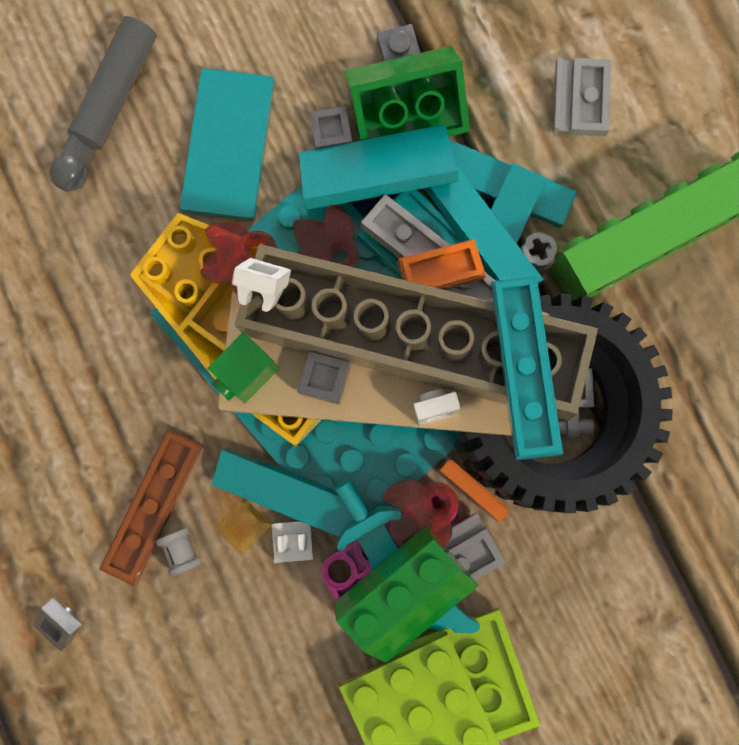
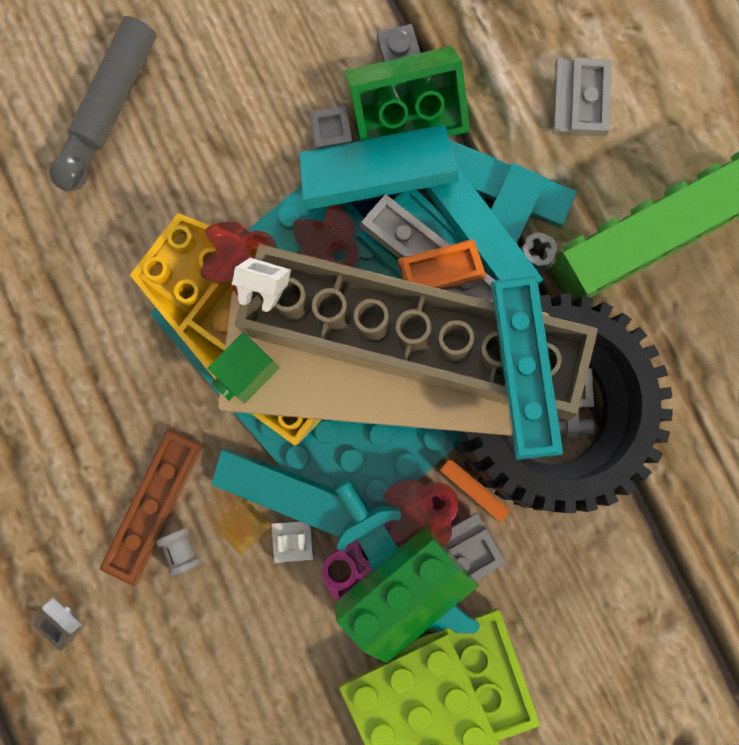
teal tile [180,68,275,222] -> none
flat silver plate [297,351,351,405] -> none
white plate [414,389,461,426] -> none

